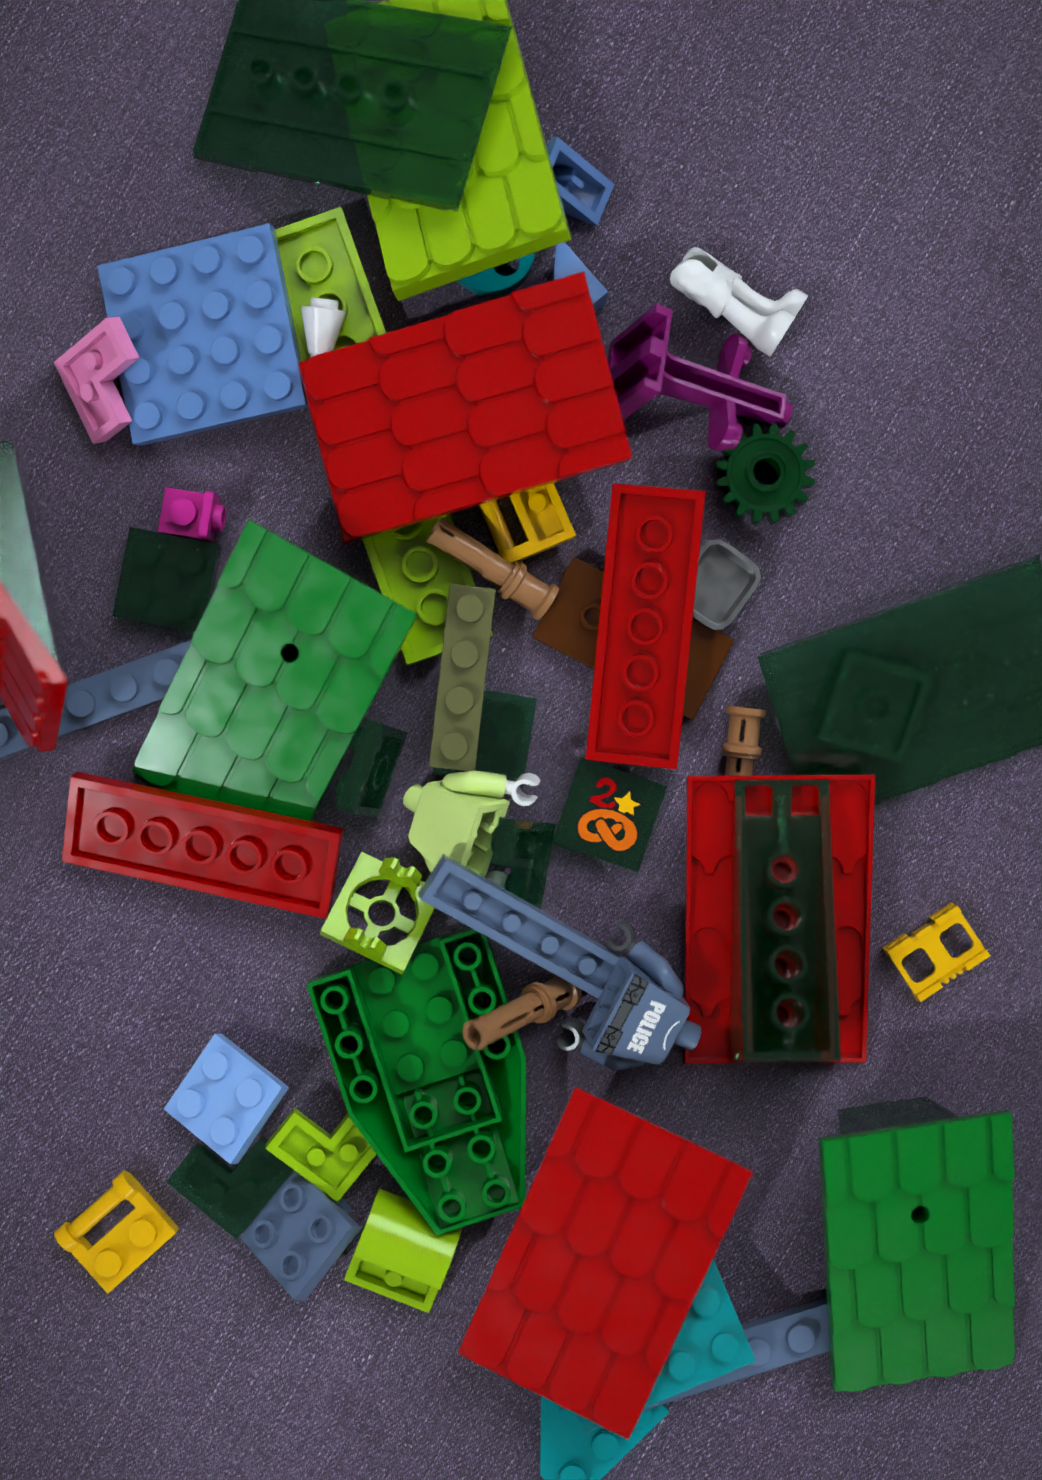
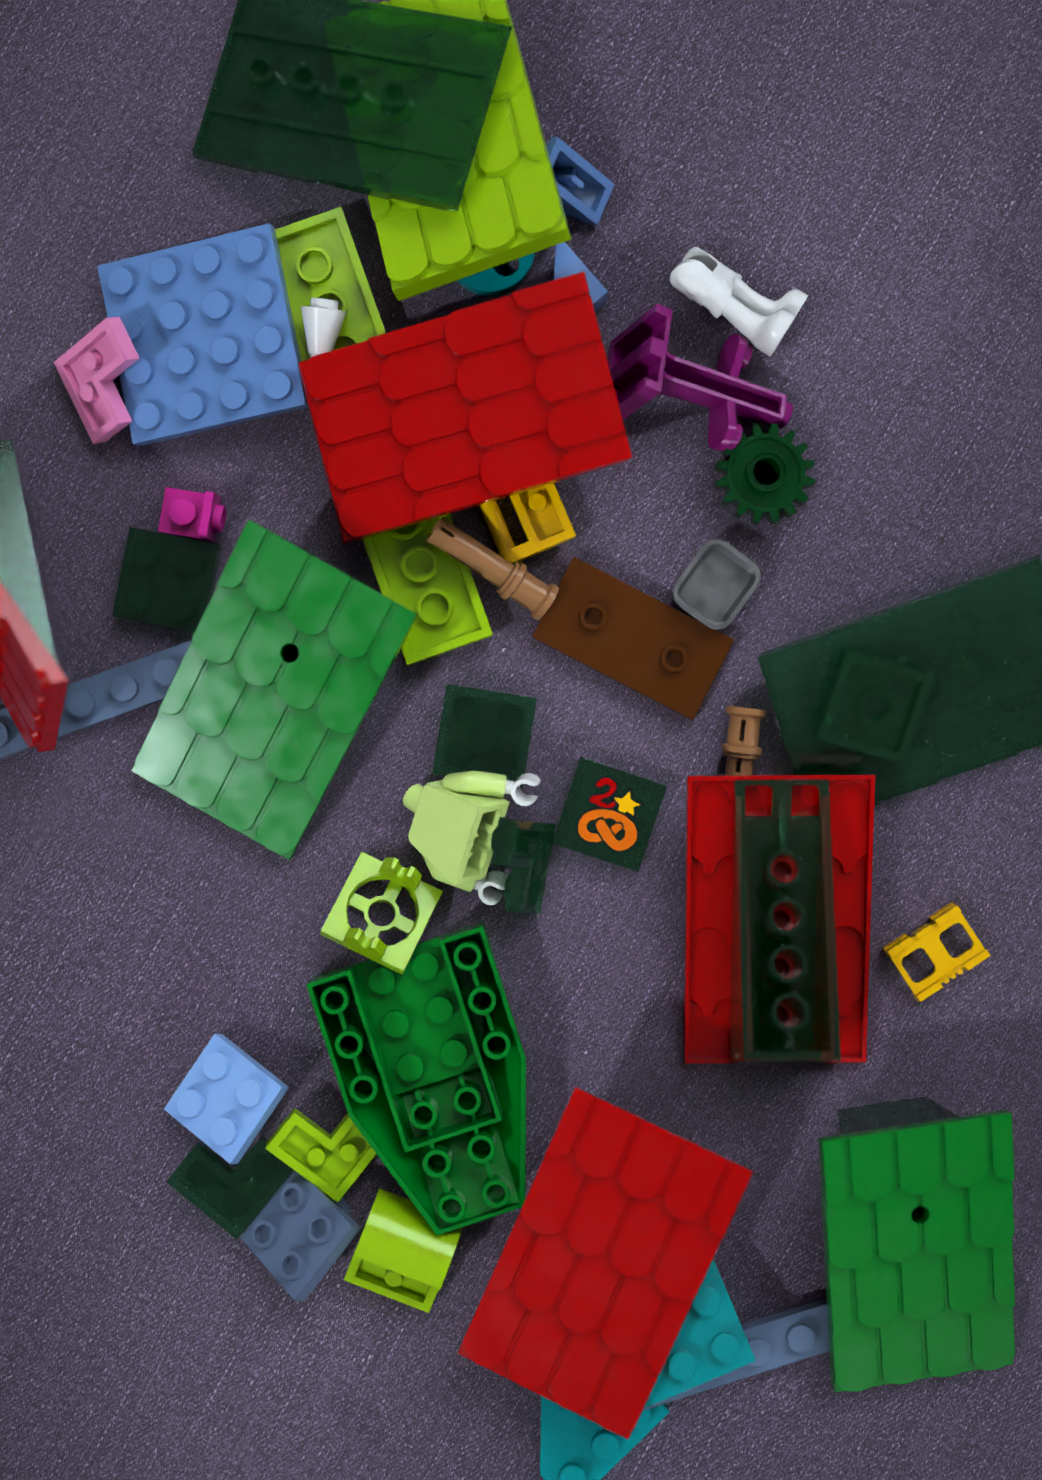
yellow plate [54,1170,179,1294] -> none
red plate [61,771,344,919] -> none
clear green plate [336,719,408,817] -> none
sand blue plate [418,854,621,999] -> none
olive plate [429,584,496,771] -> none
medium nougat pin [463,973,582,1050] -> none
sand blue torso [557,922,701,1071] -> none
red plate [585,483,706,770] -> none

